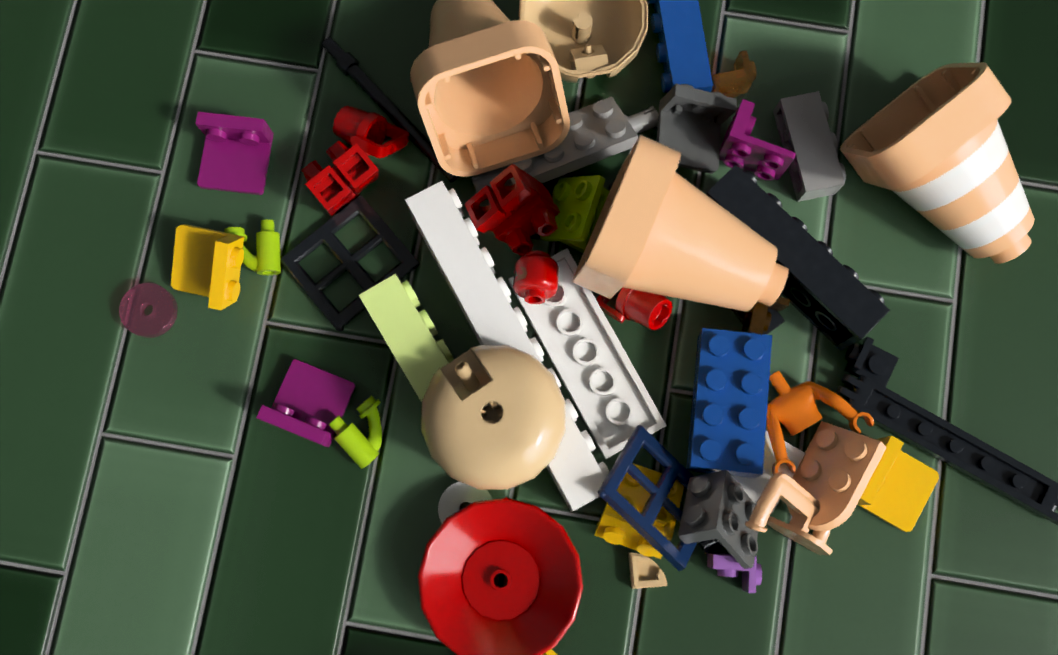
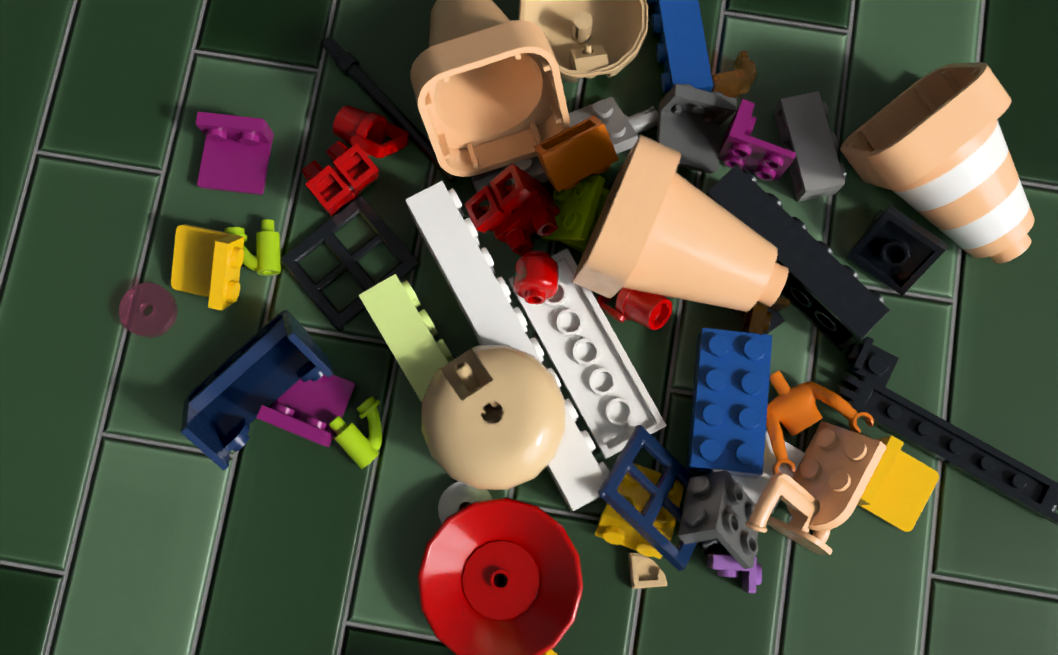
none -> dark blue windscreen [181,310,333,471]
none -> orange piece [533,115,619,191]
none -> black bracket [846,205,948,296]

